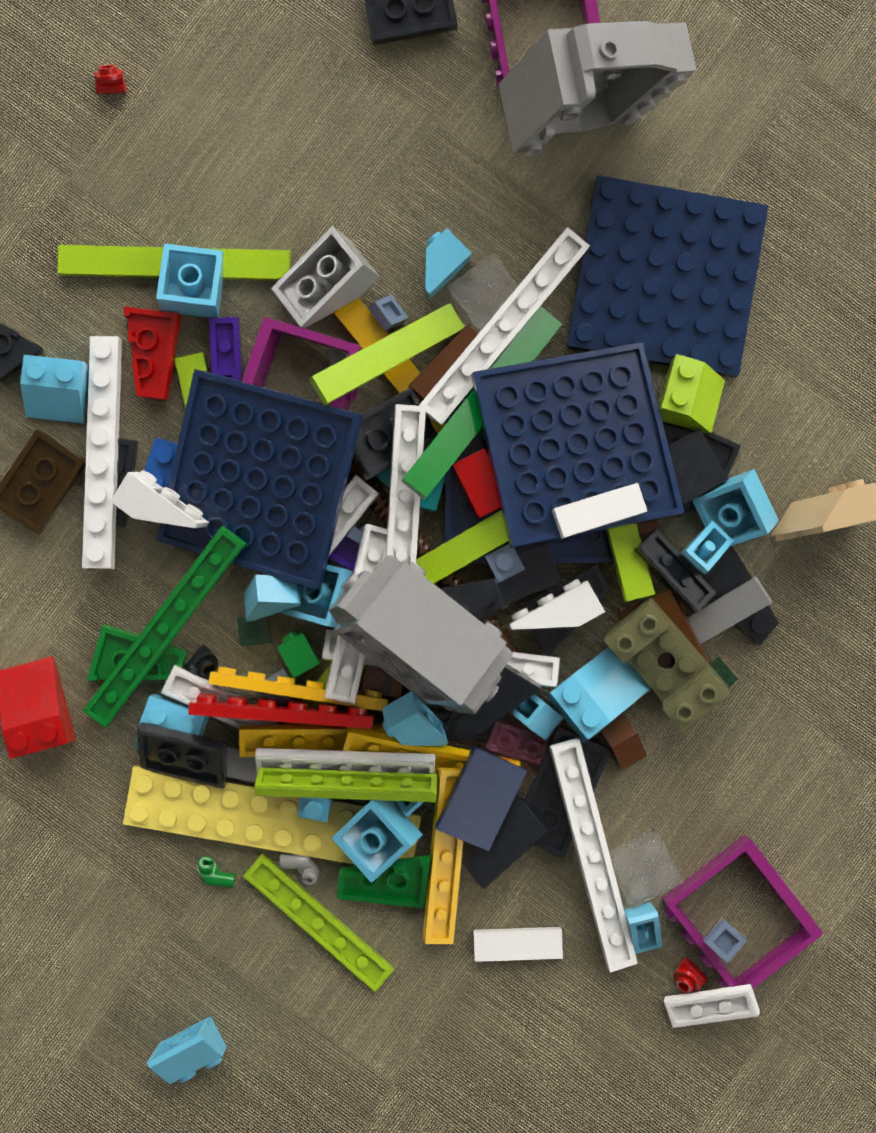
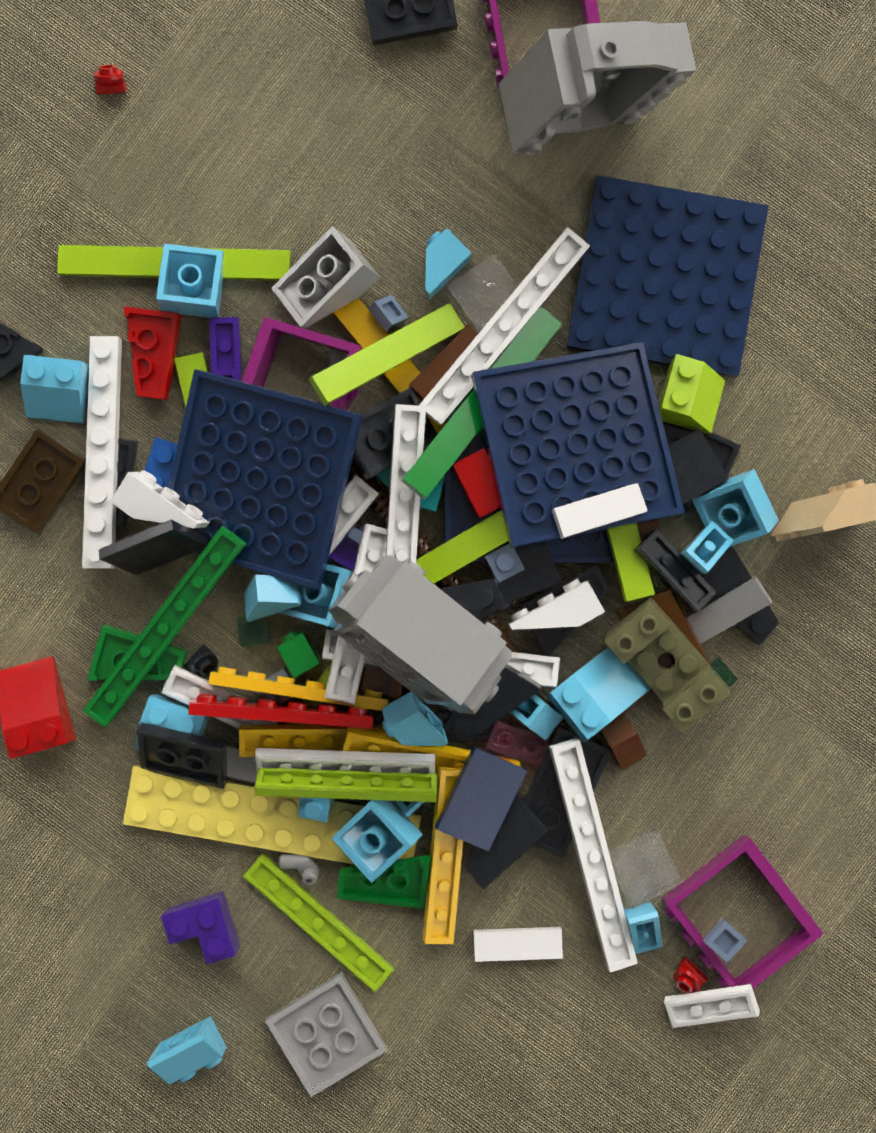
green arm [197,856,236,888] -> none
none -> black tile [98,519,208,575]
none -> dark purple brick [161,891,240,964]
none -> light grey plate [265,972,387,1097]

